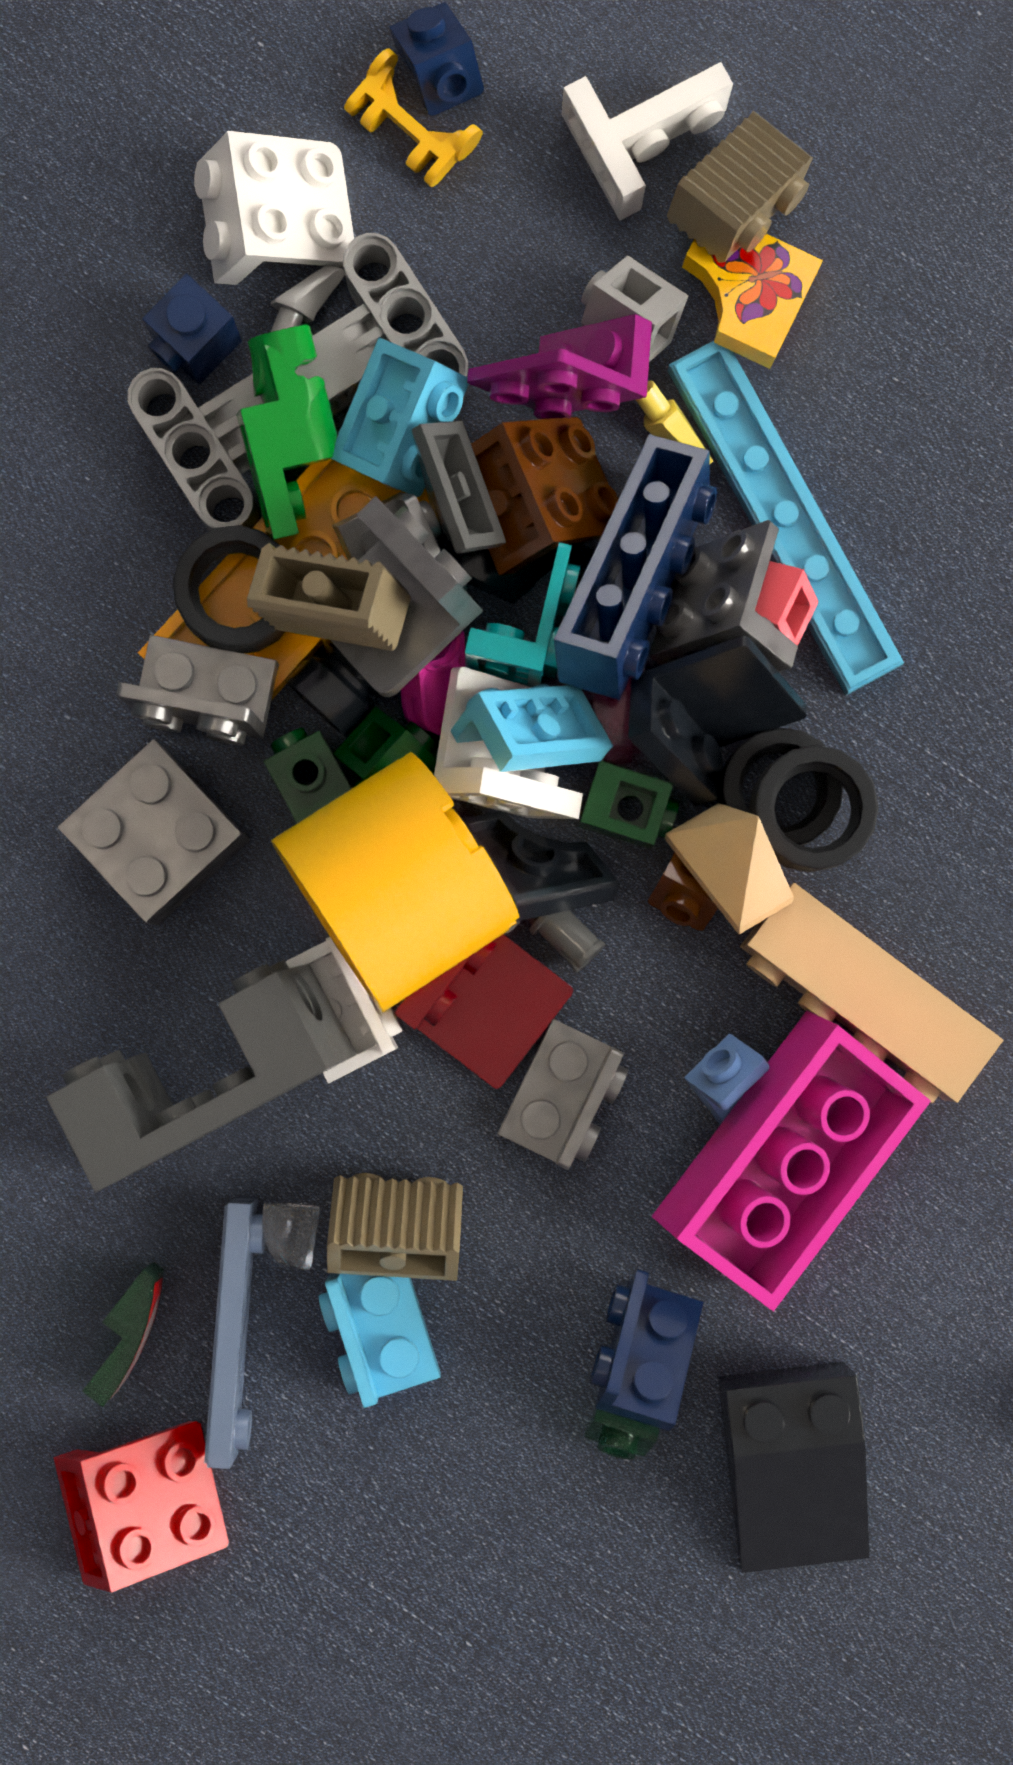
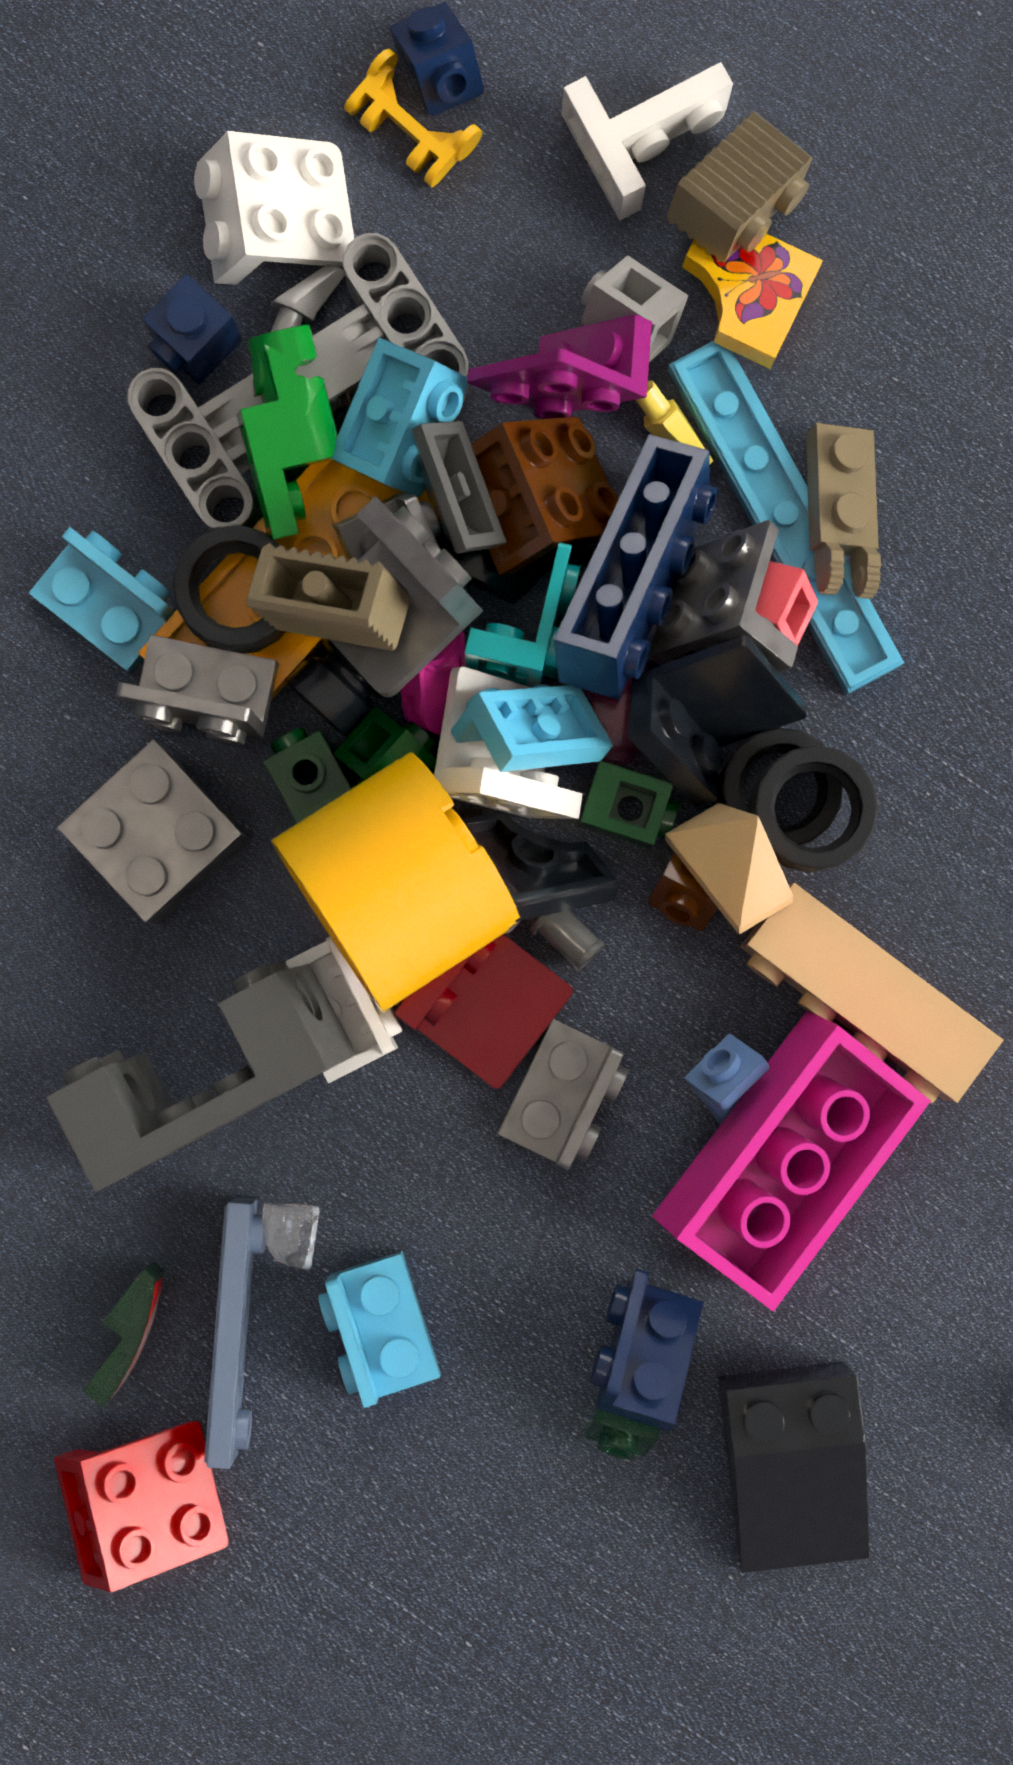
dark tan brick [327,1173,463,1281] -> none
none -> medium azure bracket [29,527,175,674]
none -> dark tan hinge [806,423,881,599]

